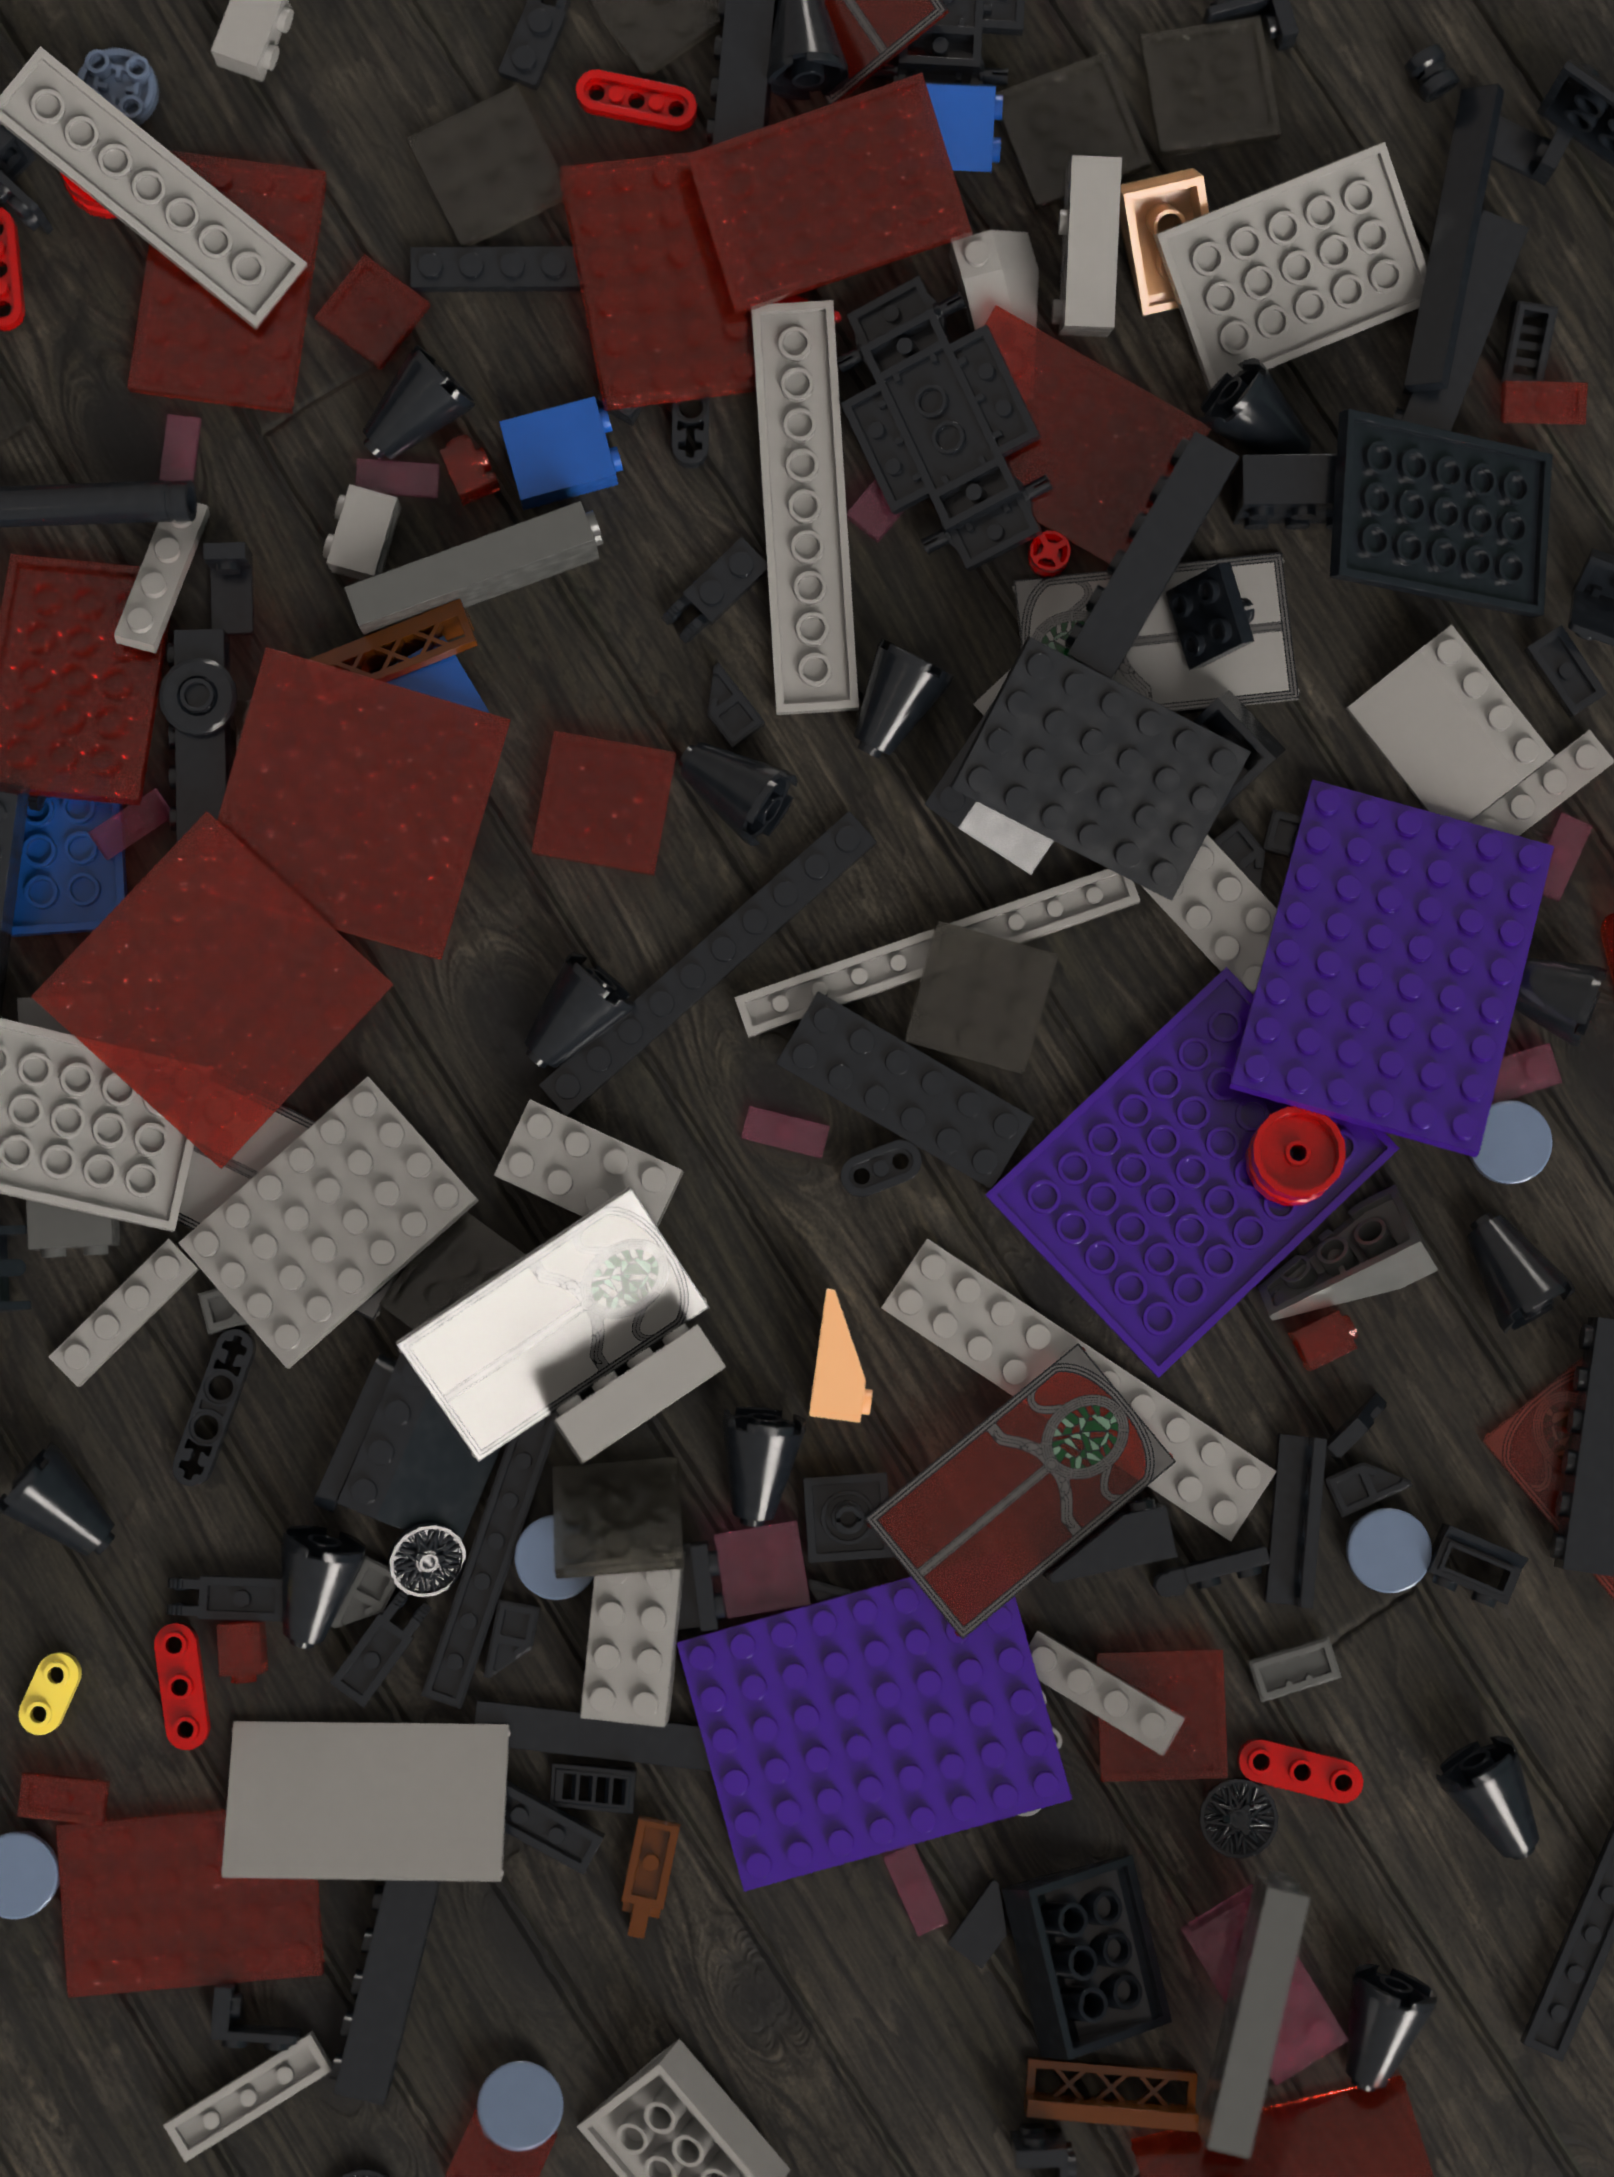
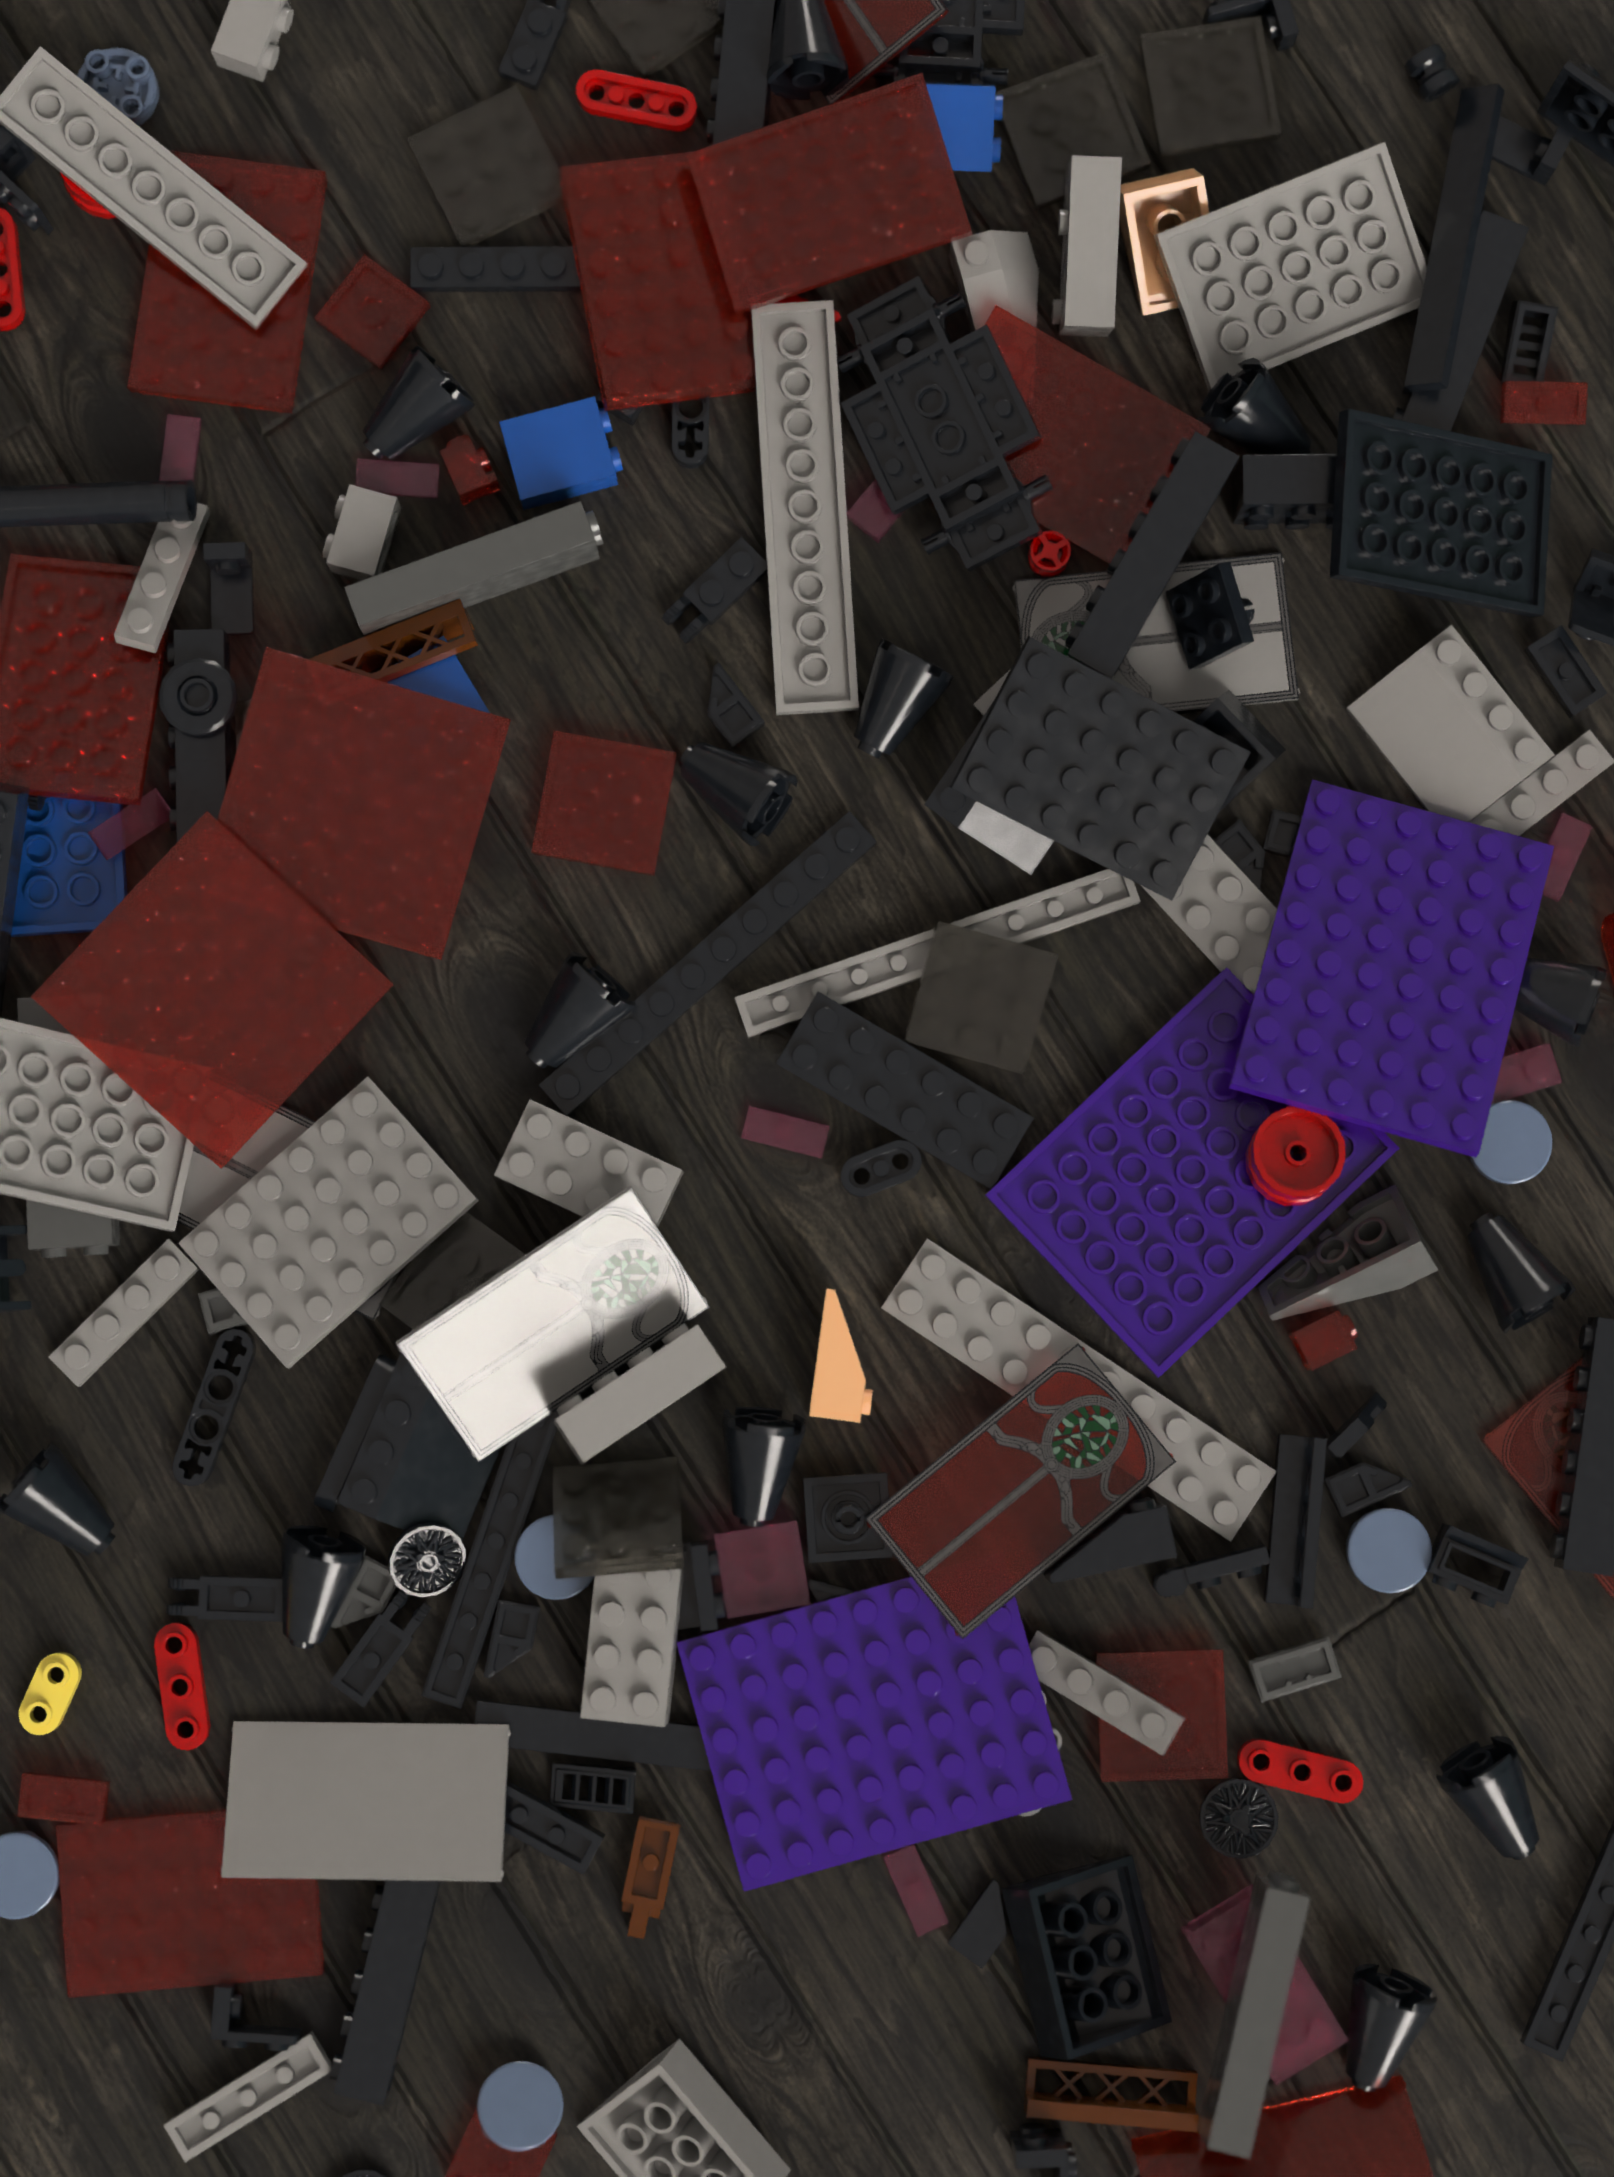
clear red brick [217,1621,268,1683] -> none

